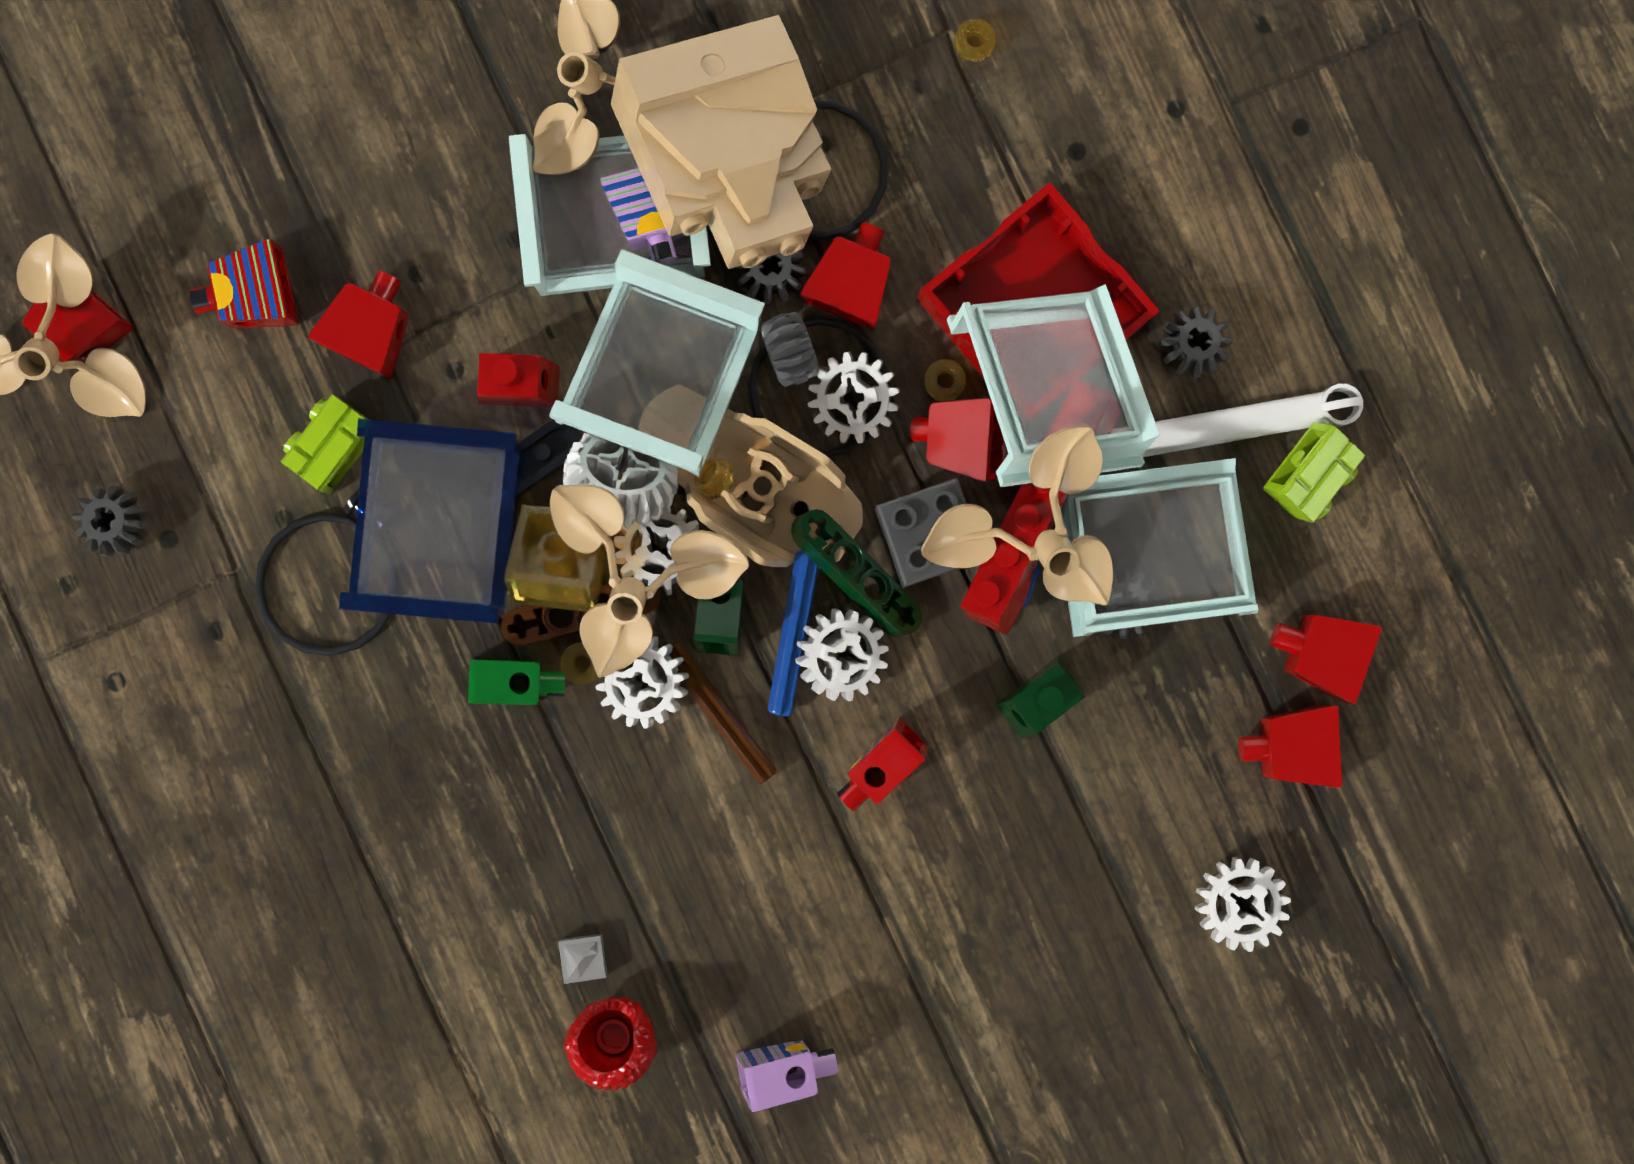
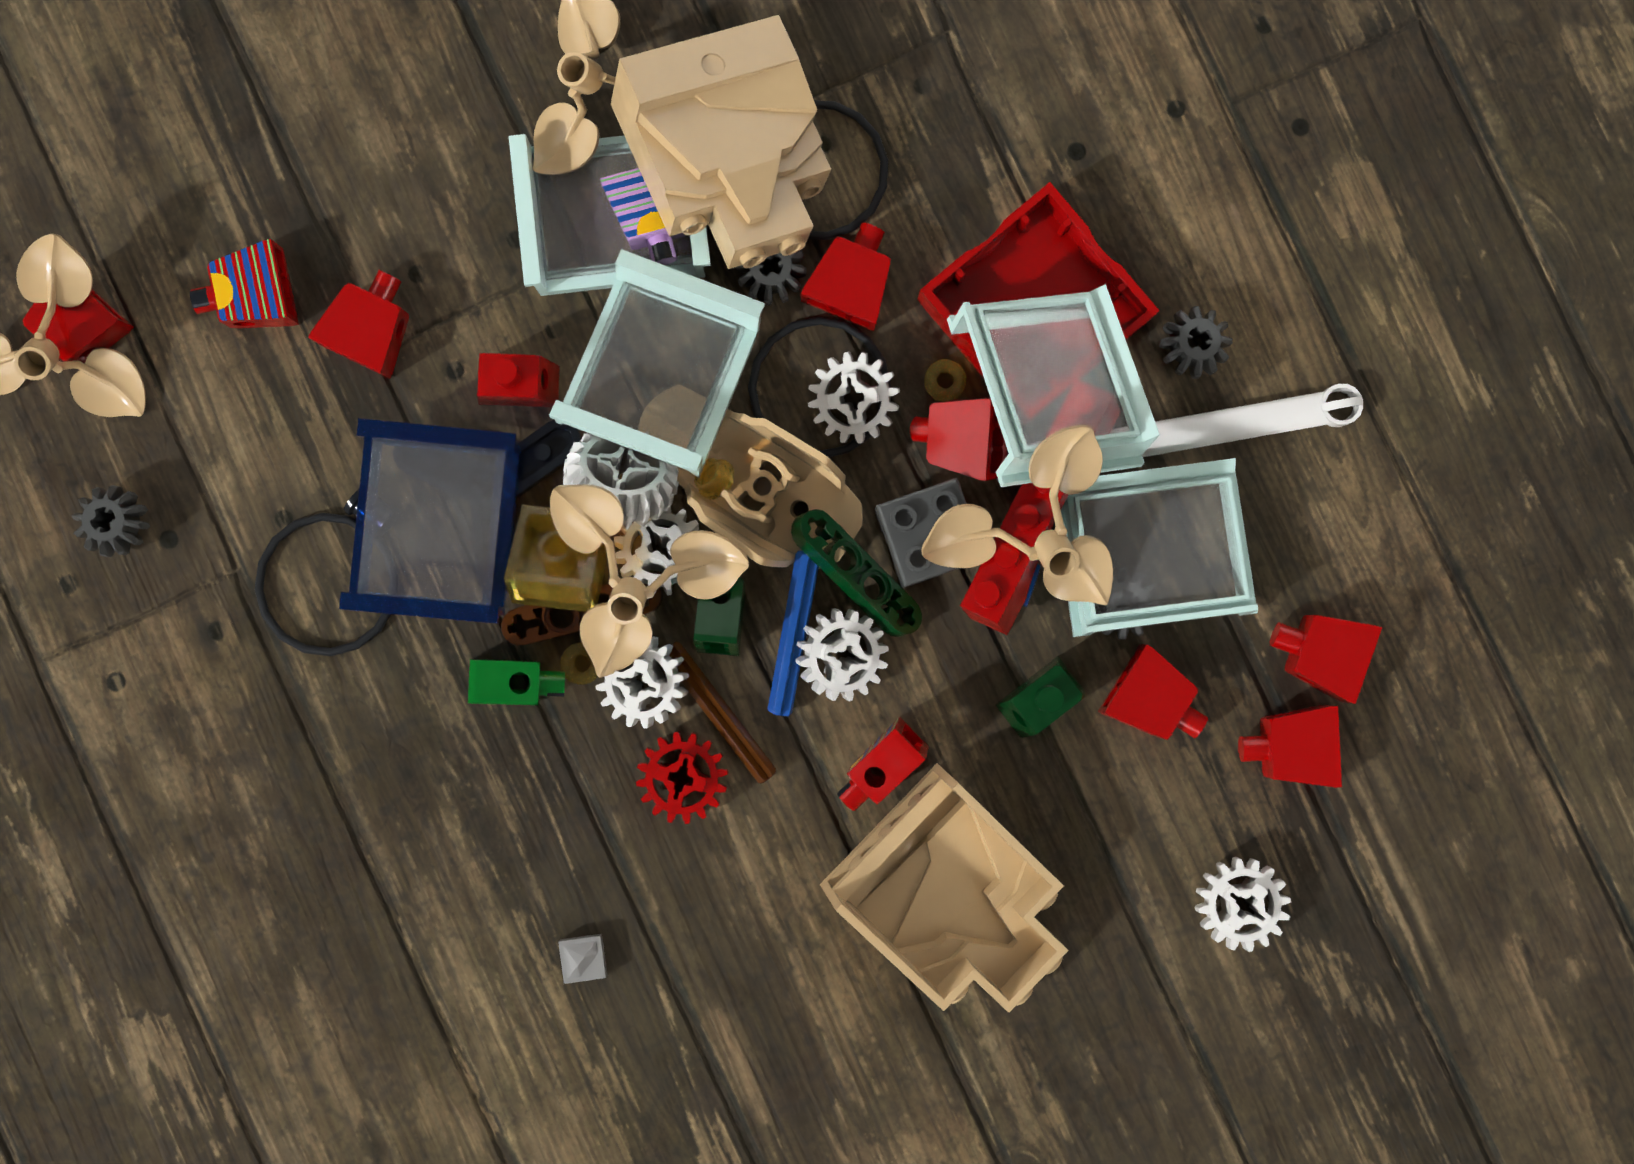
lime brick [281,394,381,495] -> none
red hair [564,996,657,1091] -> none
lavender torso [735,1041,838,1112] -> none
dark grey gear [761,312,819,387] -> none
clear yellow plate [954,19,996,62] -> none
lime brick [1263,422,1365,523] -> none
none -> red gear [636,731,729,824]
none -> tan panel [820,763,1069,1012]
none -> red torso [1098,644,1208,740]

